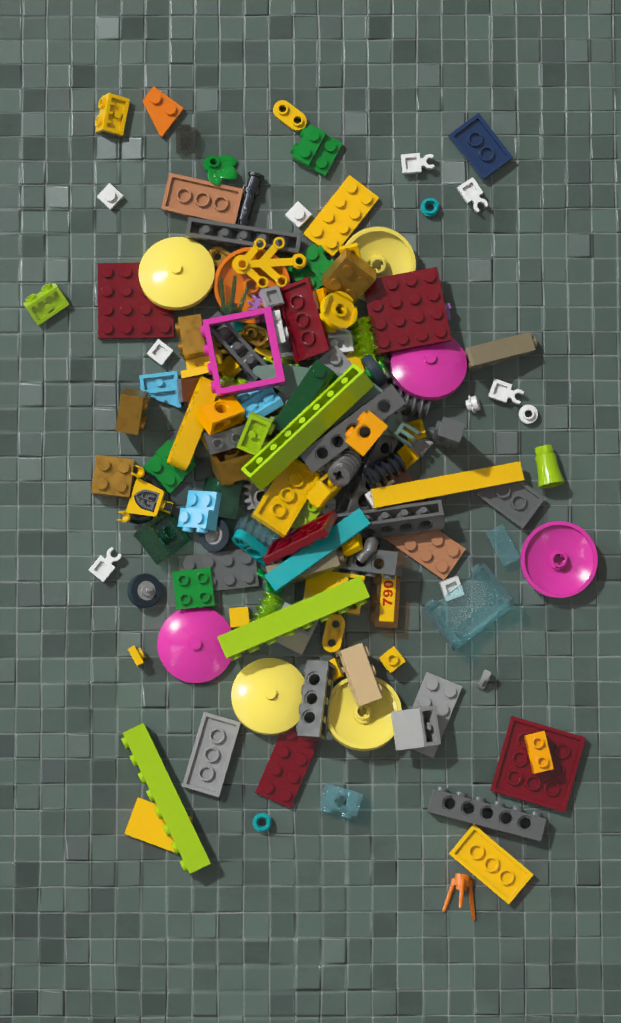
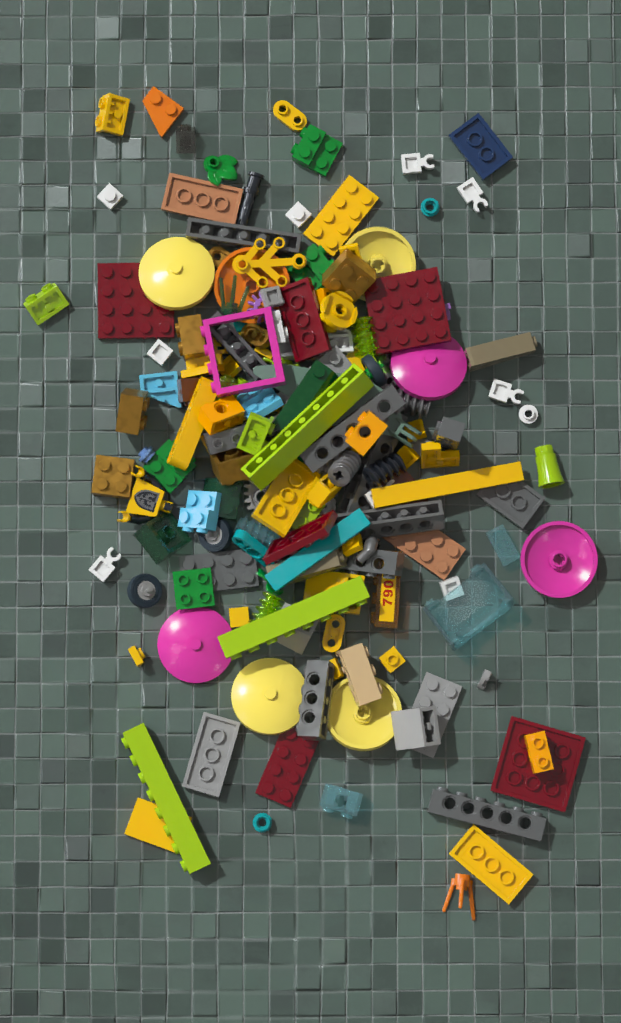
white plate [466,395,481,413] -> none
none -> medium blue plate [138,446,155,464]
none -> yellow plate [421,441,460,469]

